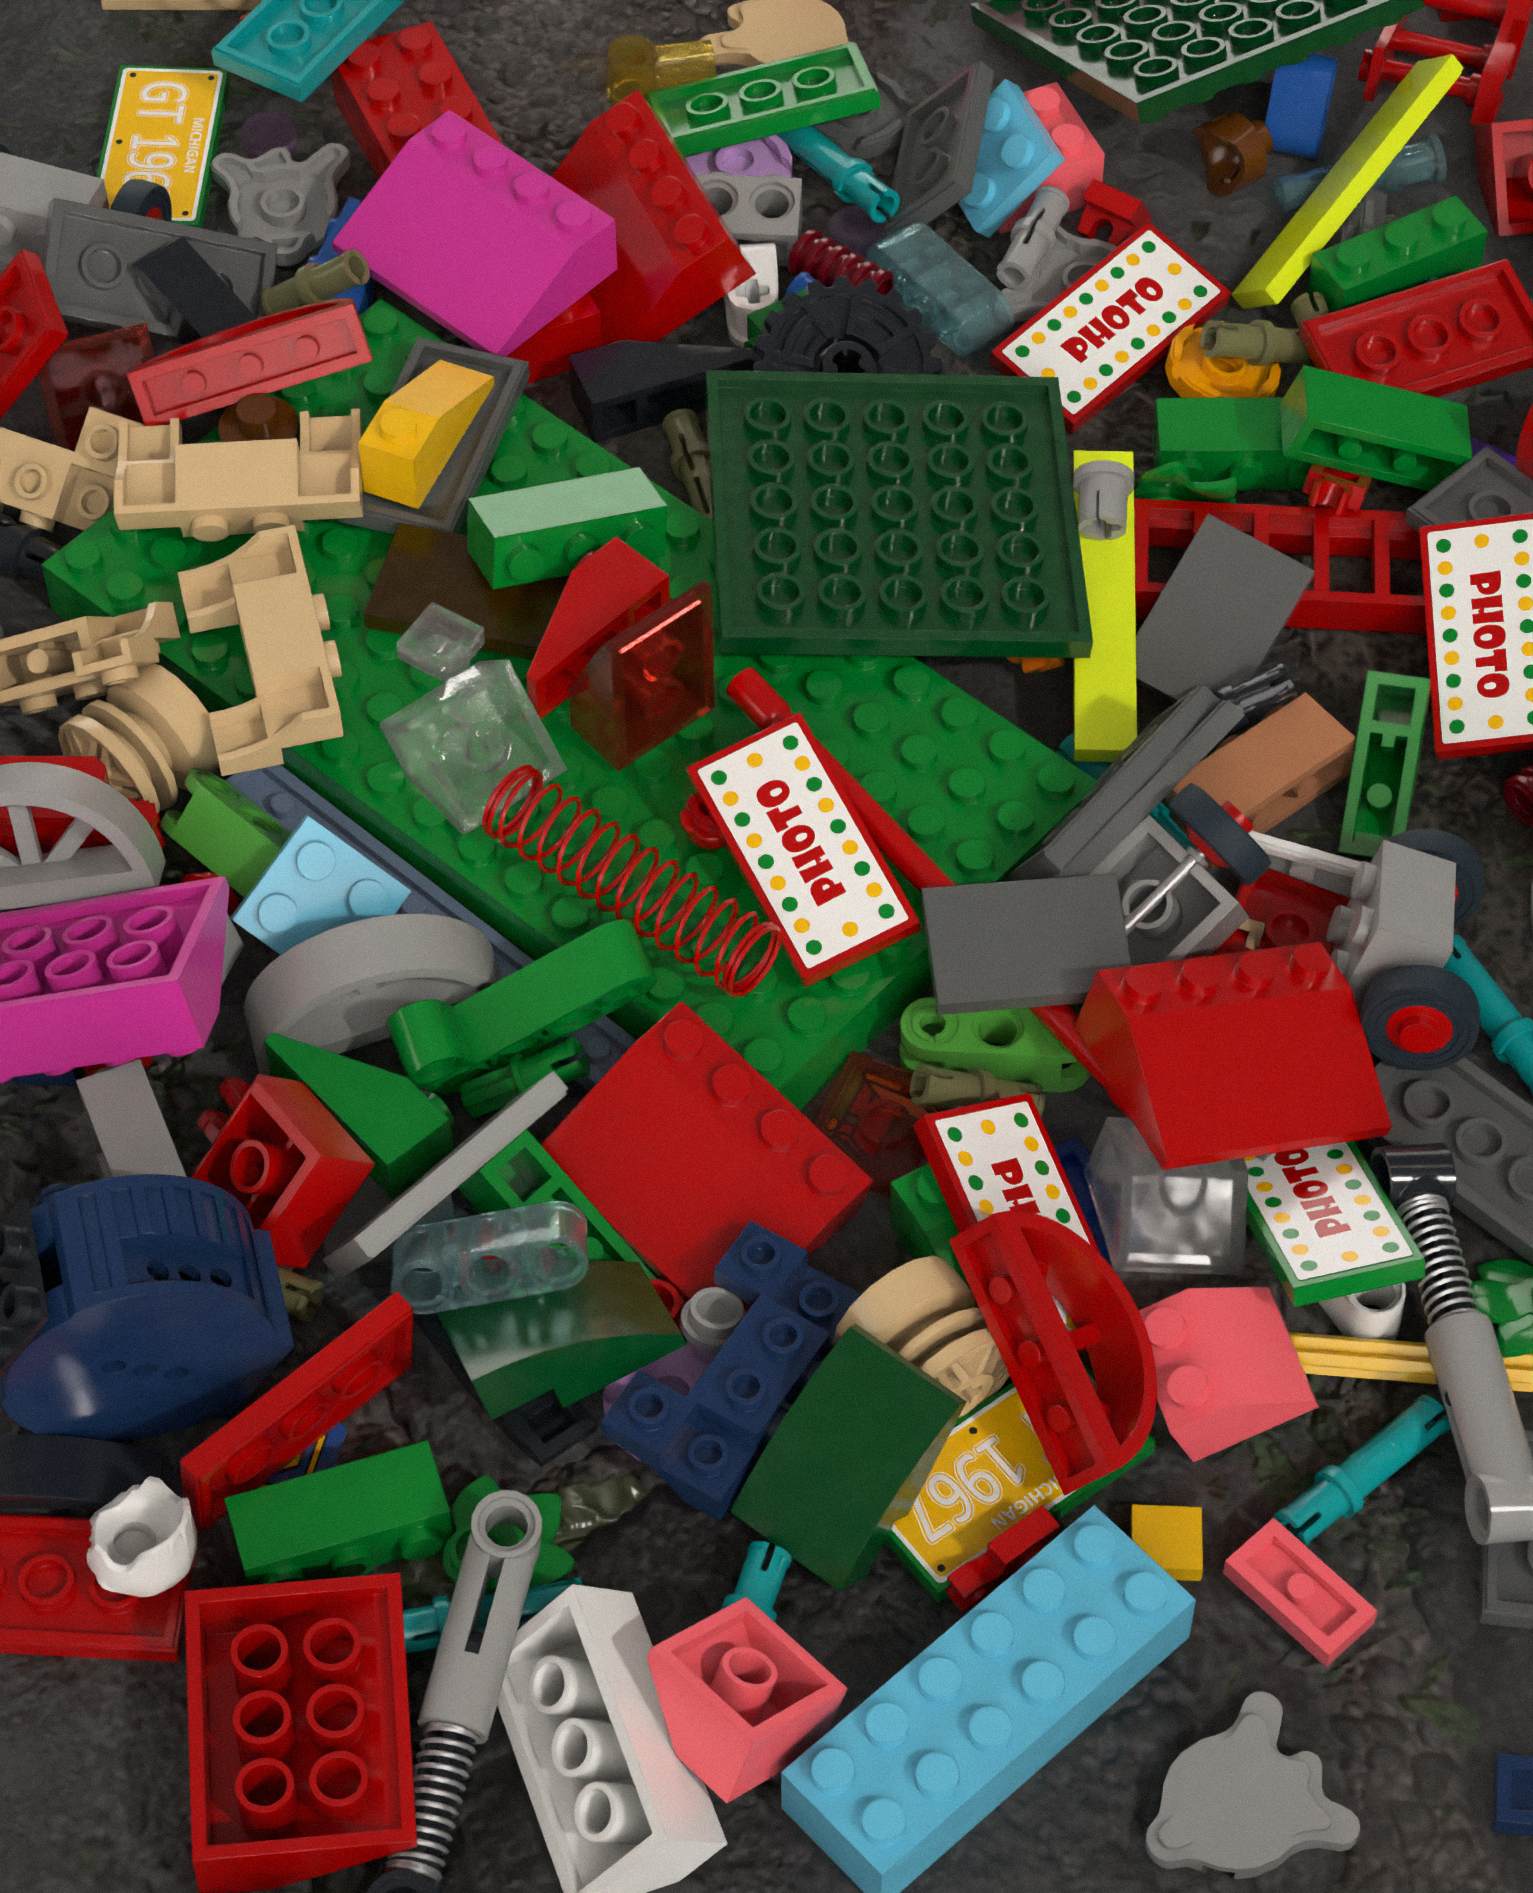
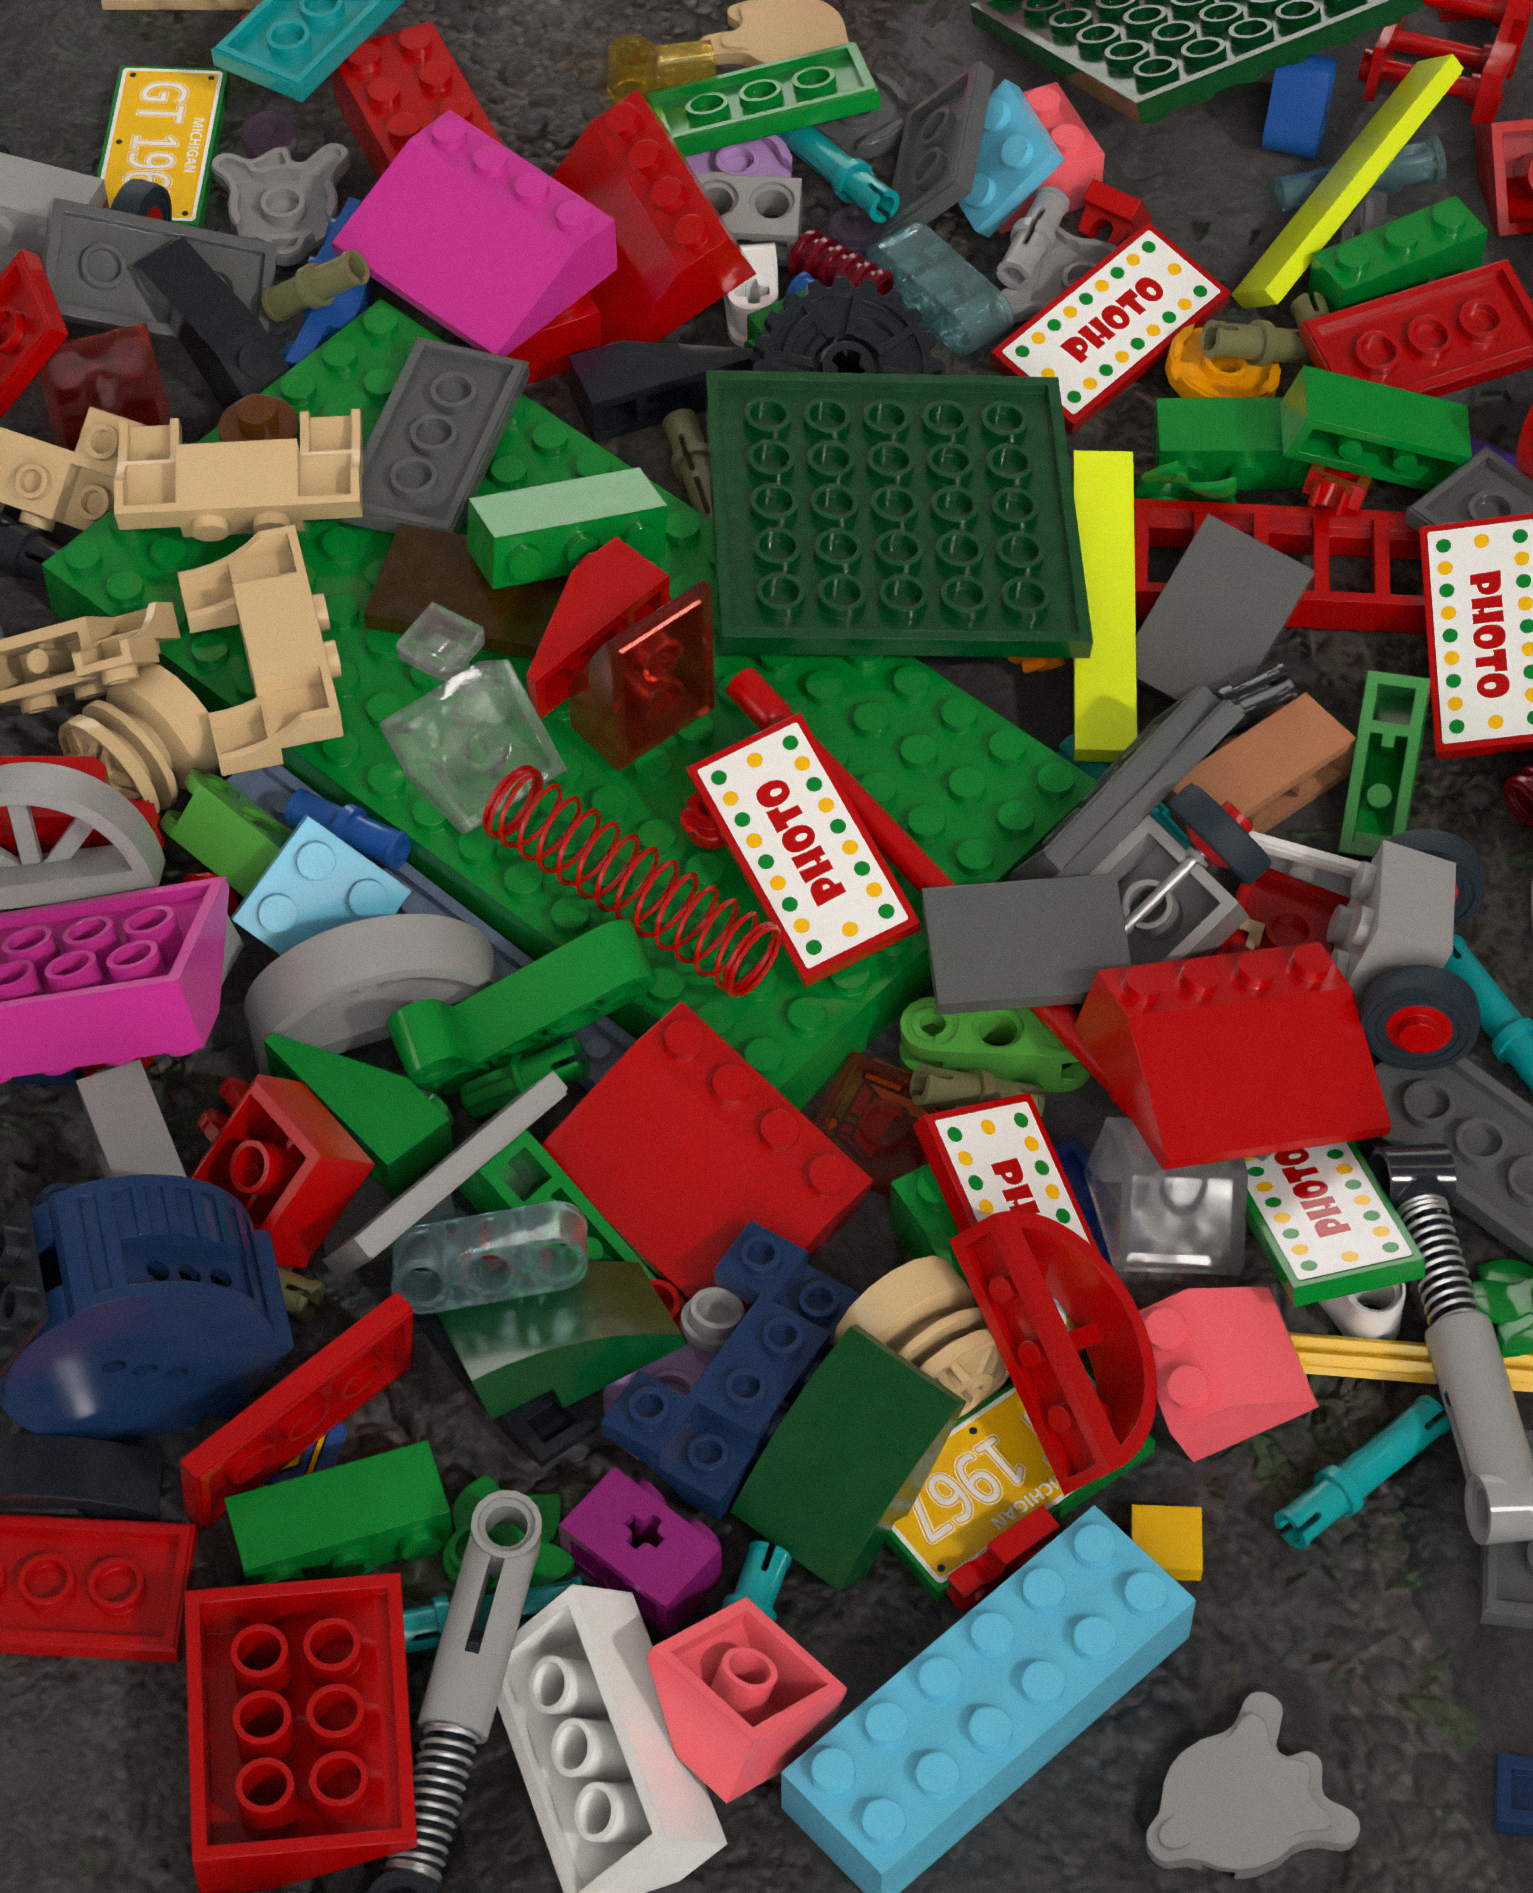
white hair [86,1476,197,1597] -> none
red window [127,298,374,426] -> none
yellow slope [358,360,494,509] -> none
light grey bush [1073,460,1134,540] -> none
reddish brown piece [1191,111,1273,197] -> none
coral plate [1223,1518,1378,1667] -> none
none -> blue pin [284,788,411,870]
none -> magenta brick [559,1467,722,1638]

